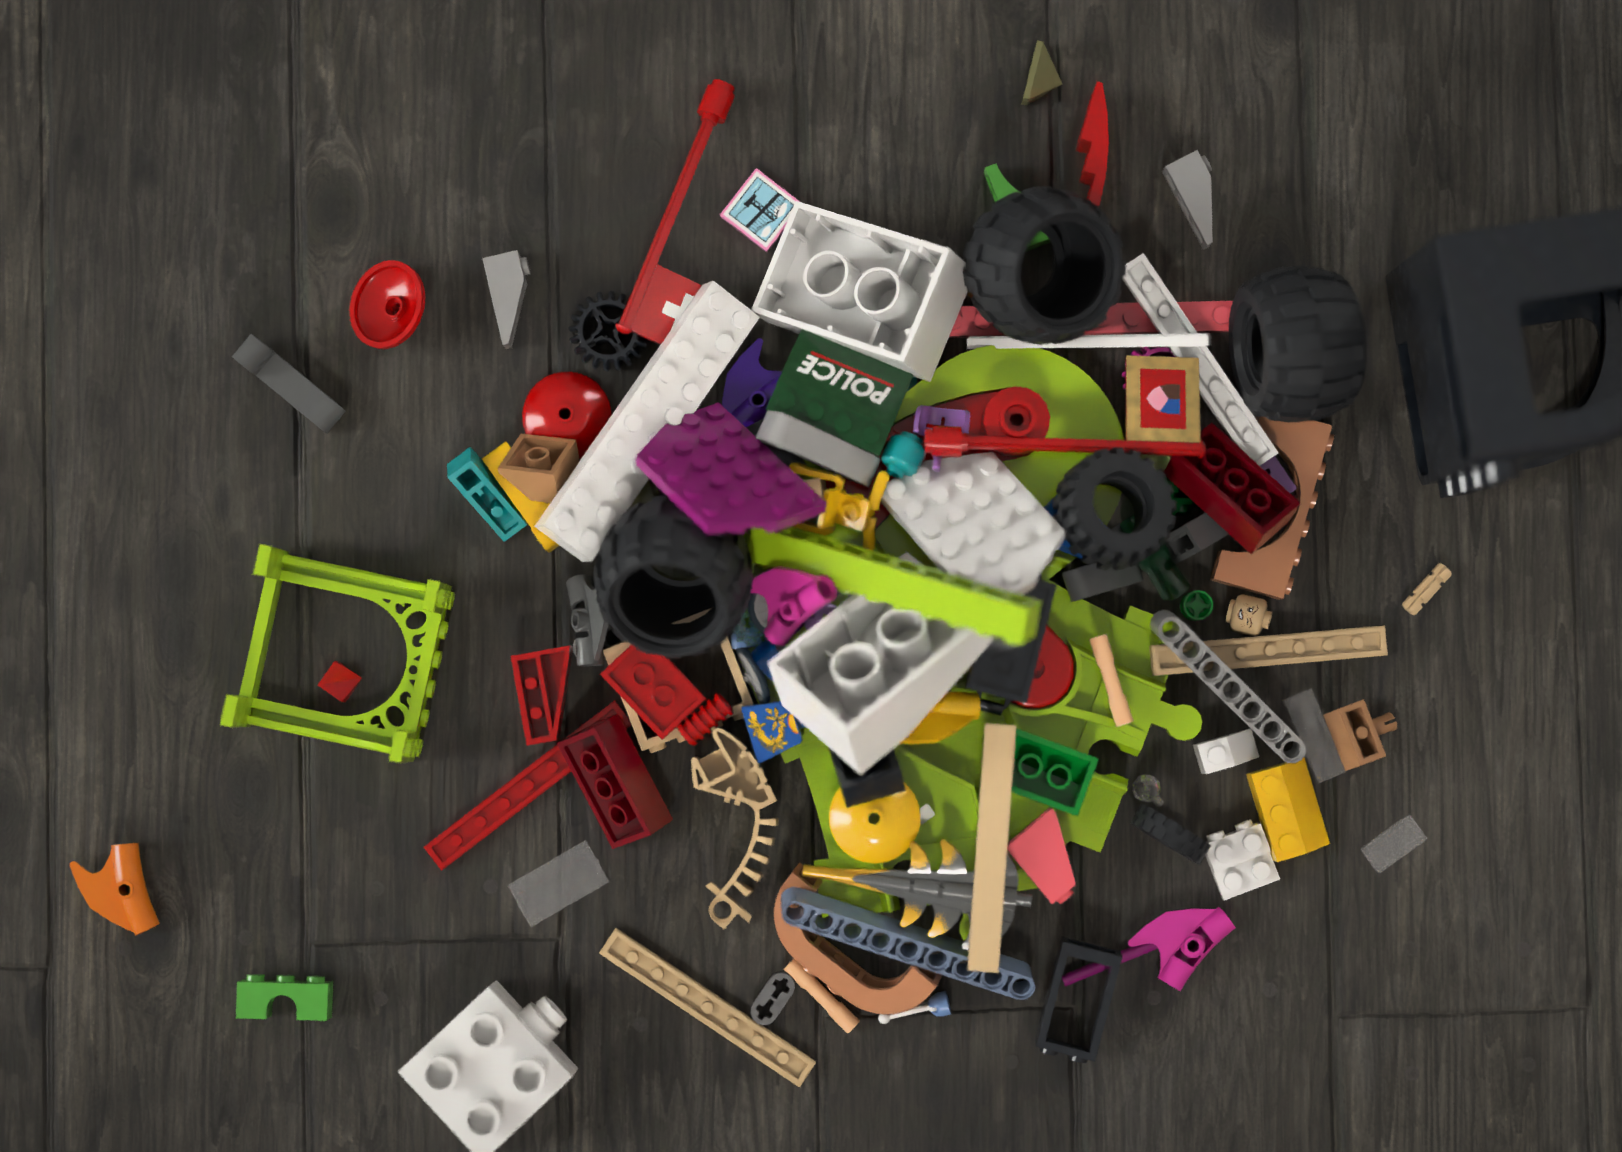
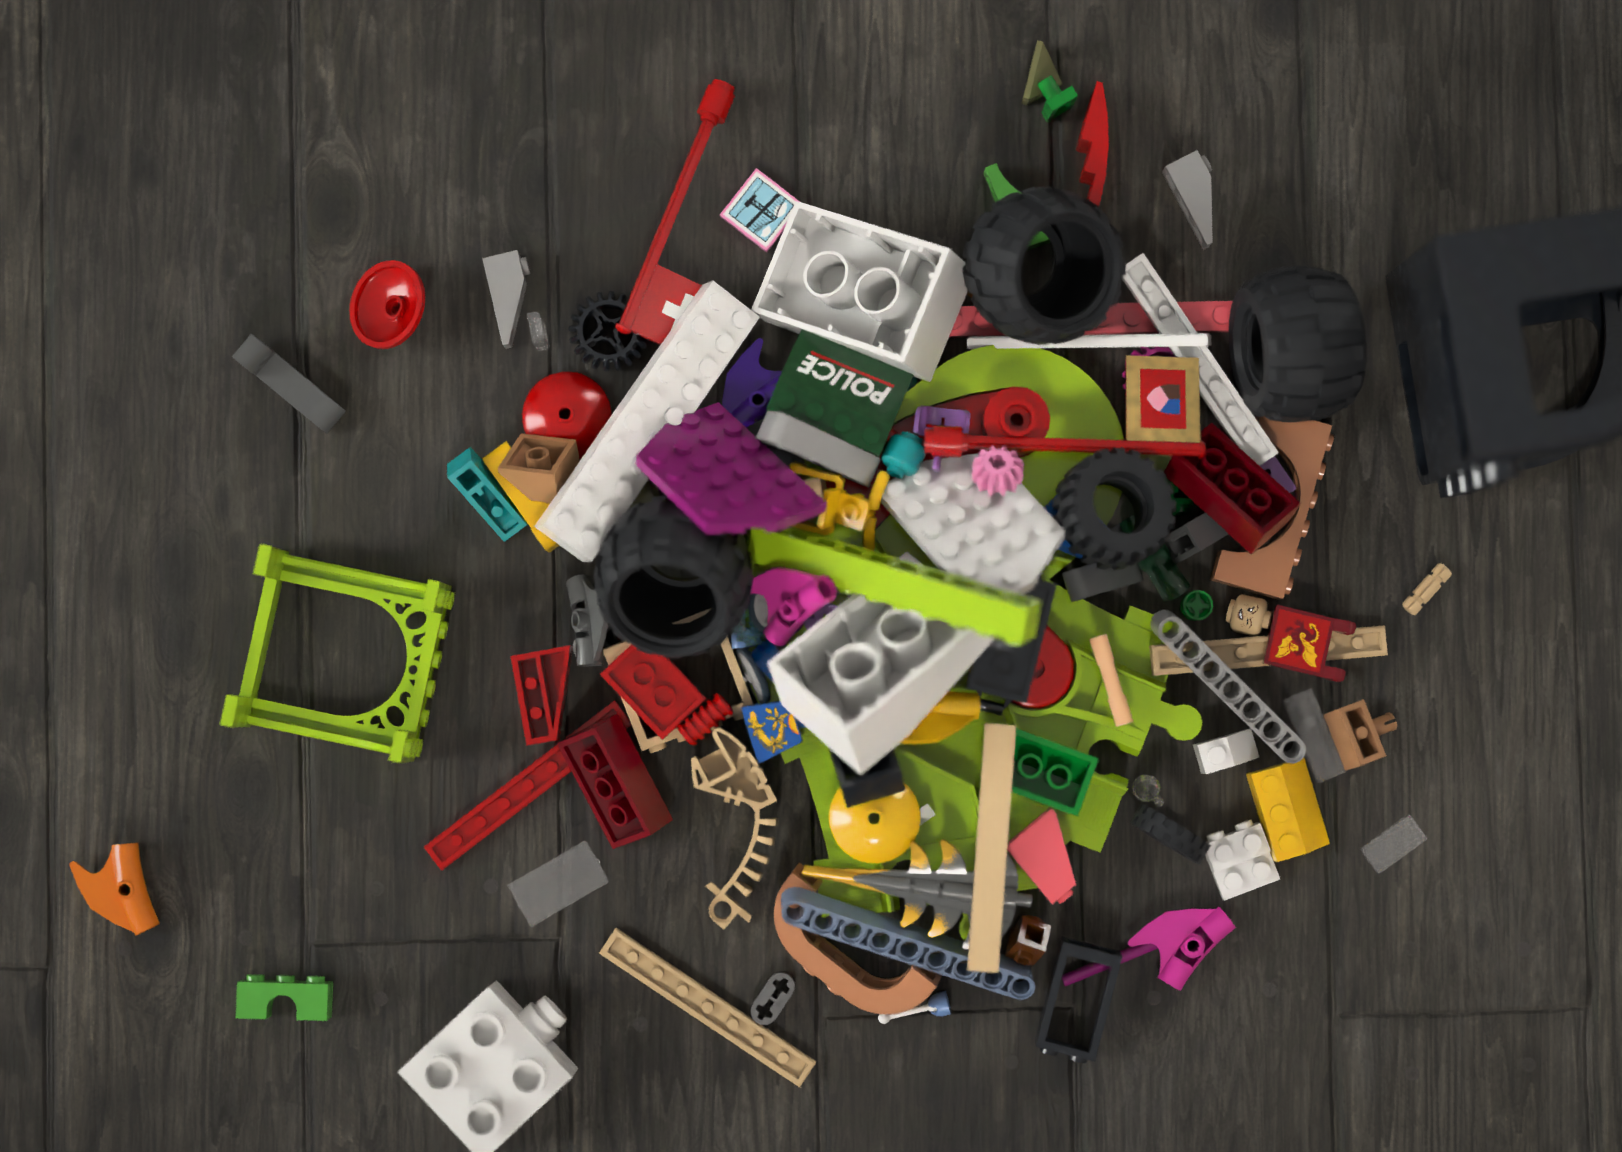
red slope [318,661,362,703] -> none
light nougat piece [783,959,860,1034] -> none
none -> clear tile [527,312,550,351]
none -> bright pink gear [972,445,1024,497]
none -> reddish brown brick [1005,915,1051,966]
none -> green tile [1037,75,1078,123]
none -> flag [1263,605,1356,682]

